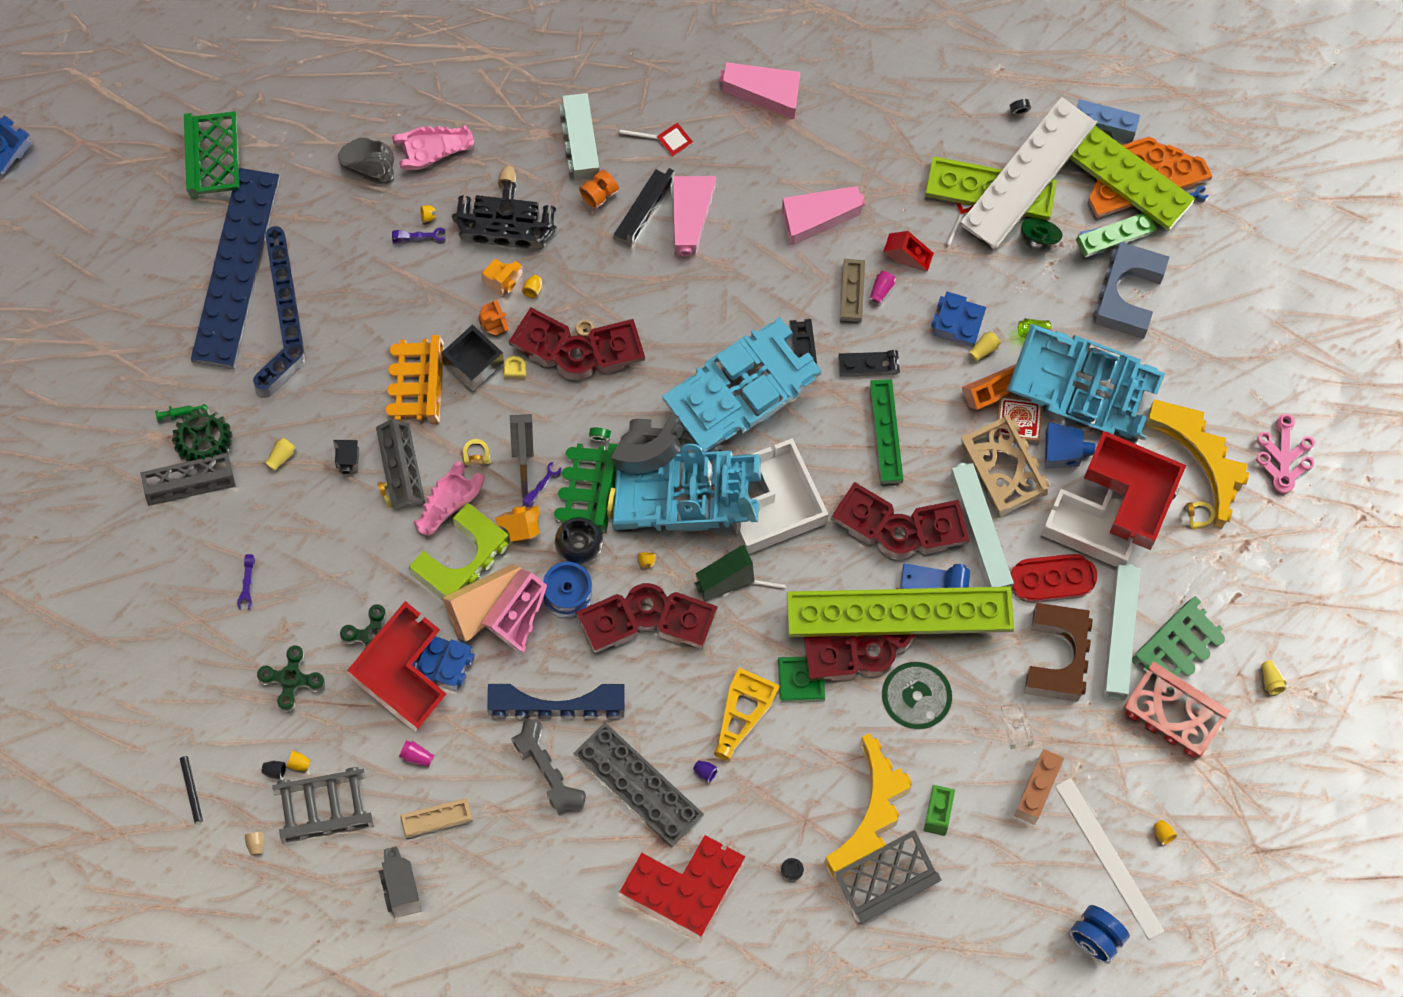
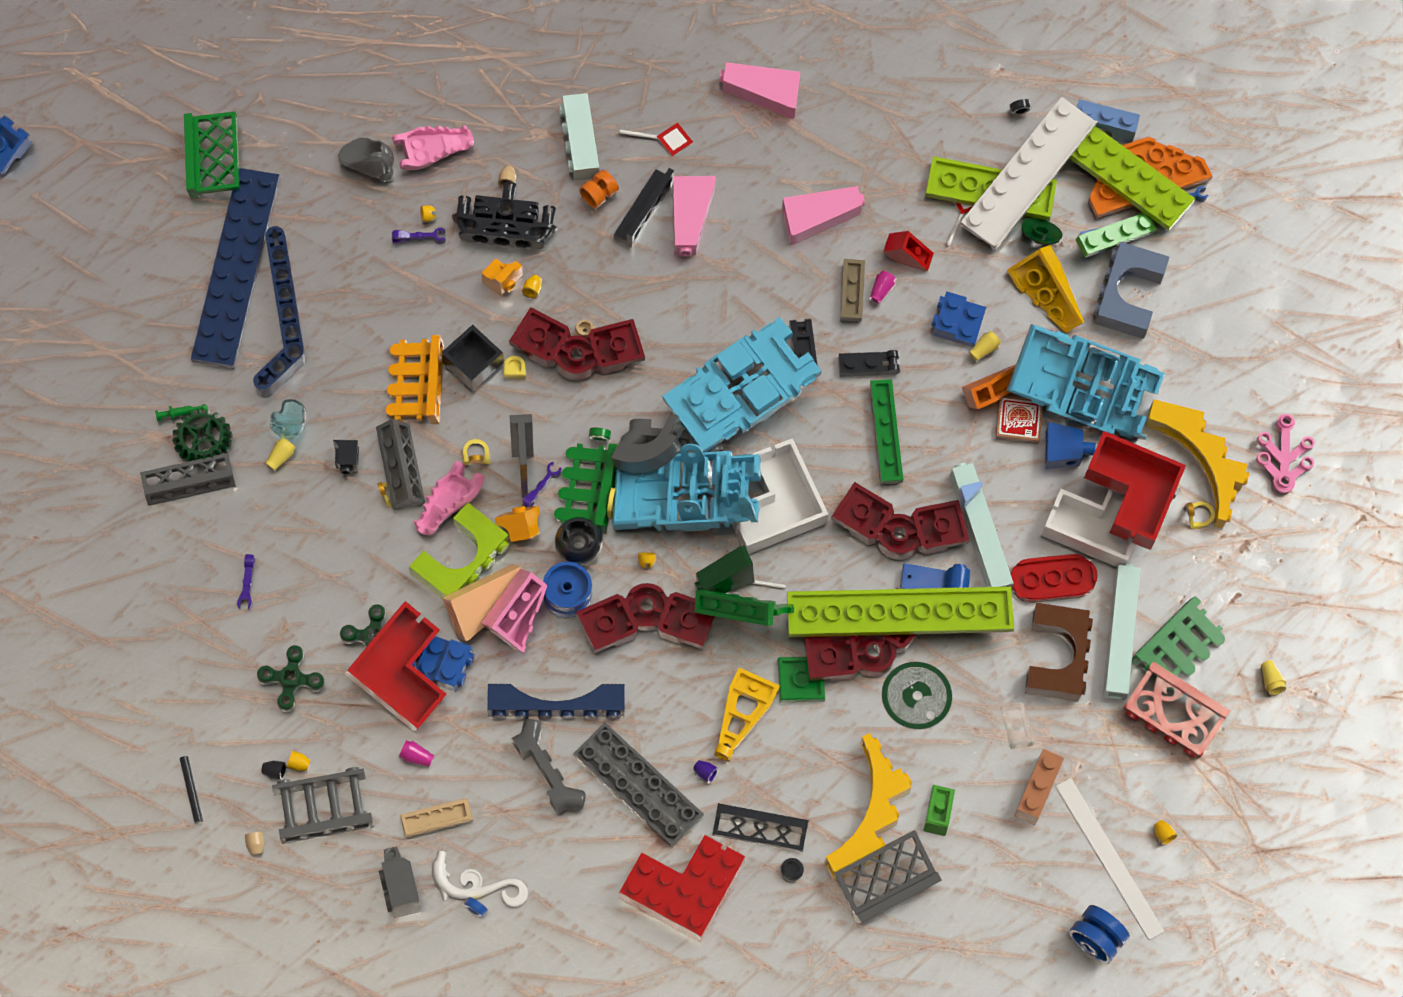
orange piece [478,300,509,336] -> none
tan fence [961,415,1050,518] -> none
clear neon green cone [1018,318,1051,338] -> none
none -> clear light blue helmet [270,399,307,440]
none -> white plant [432,851,528,908]
none -> blue tile [464,897,488,917]
none -> green fence [695,589,794,626]
none -> black fence [712,803,809,852]
none -> light blue slope [958,481,983,508]
none -> yellow wedge [1007,245,1084,333]

